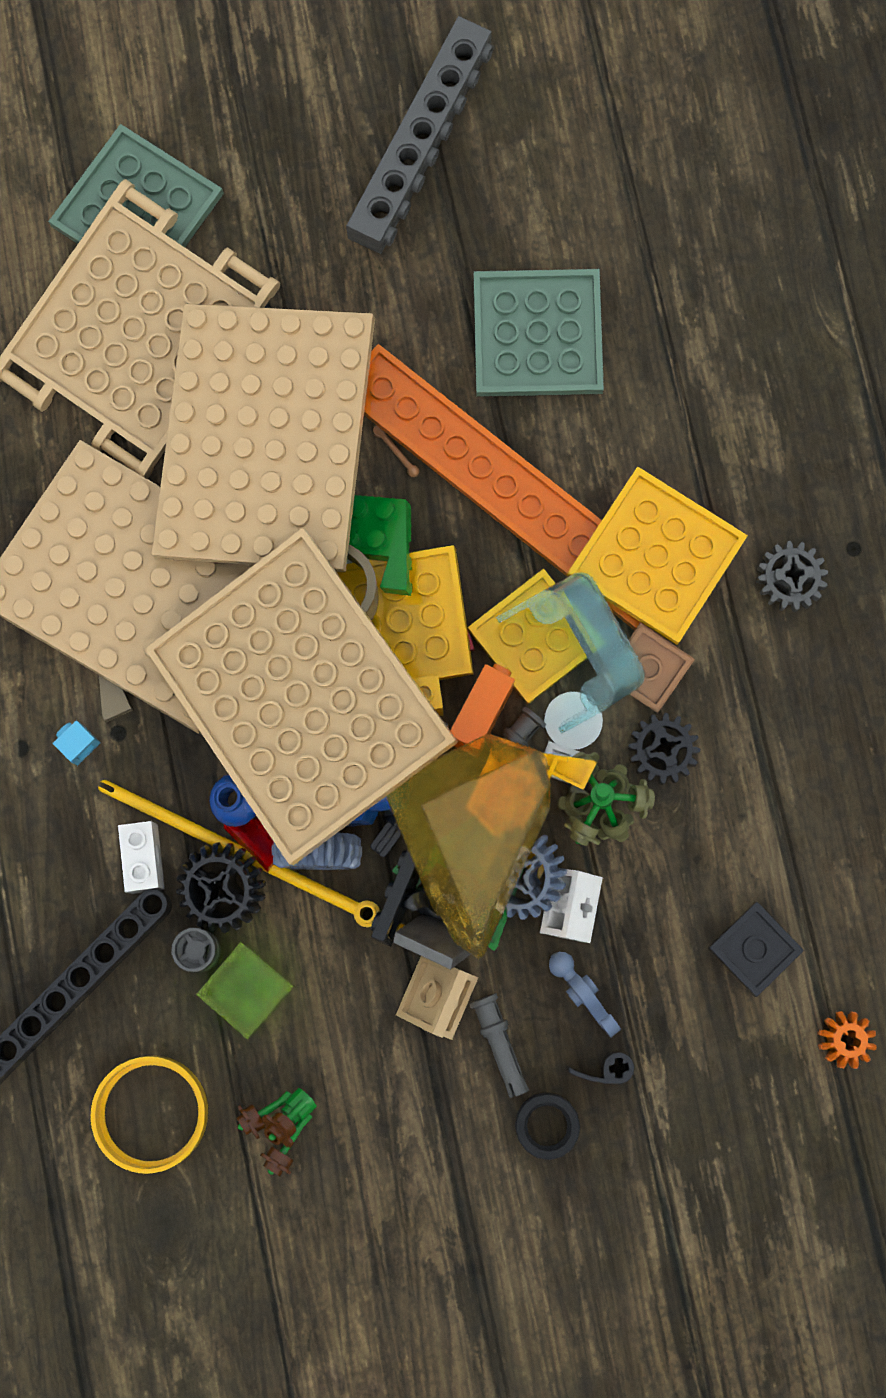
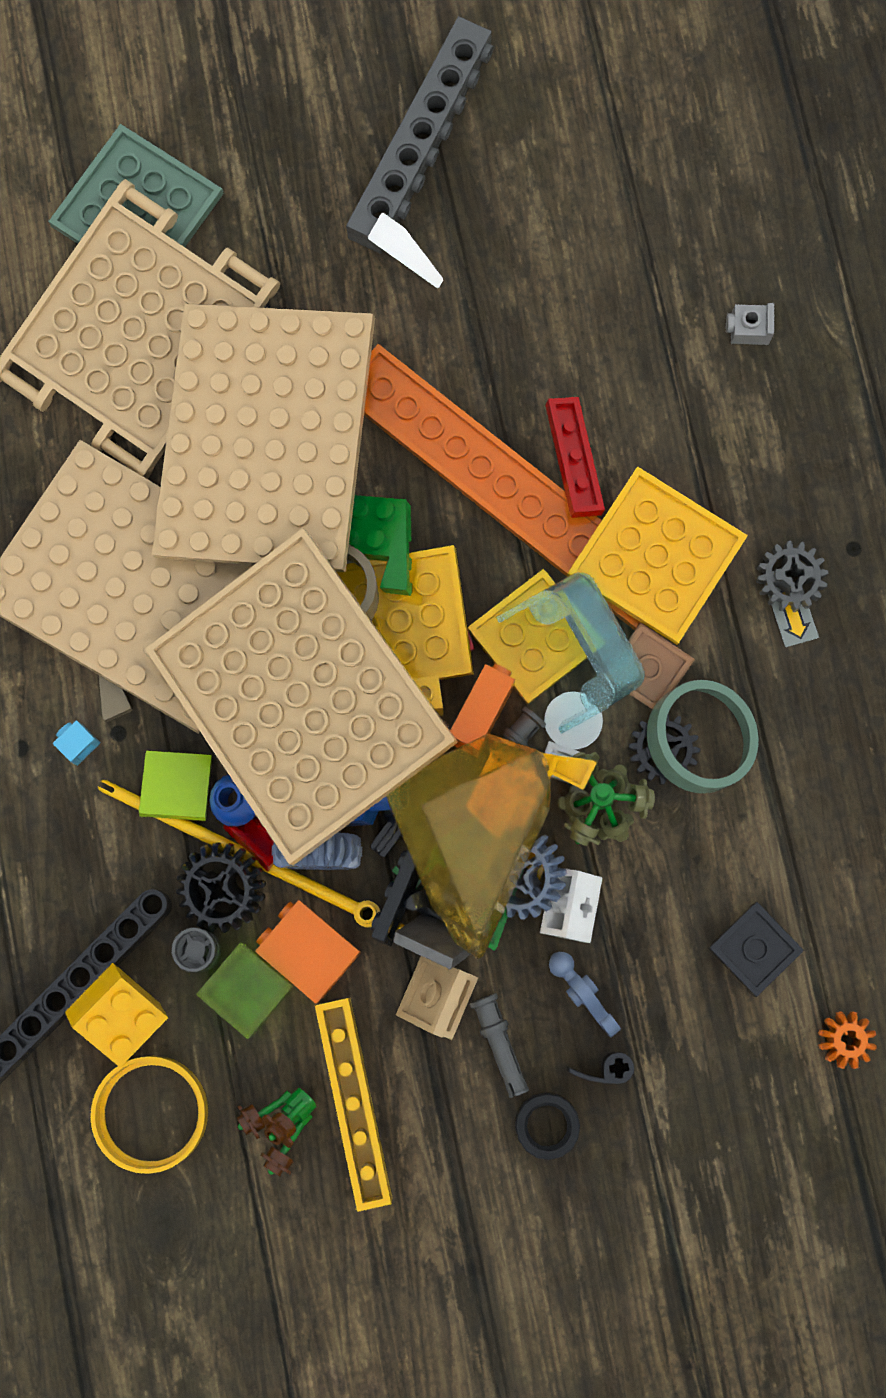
white brick [118,821,165,894] -> none
medium nougat hinge [373,425,420,477] -> none
sand green plate [474,269,604,397] -> none
none -> yellow brick [65,963,168,1067]
none -> lime tile [139,751,212,821]
none -> orange brick [255,900,361,1004]
none -> yellow brick [315,998,392,1212]
none -> white sticker [368,213,443,288]
none -> red plate [545,397,605,518]
none -> sand green piece [647,680,759,793]
none -> light grey brick [726,303,774,345]
none -> light grey sticker [768,587,819,647]

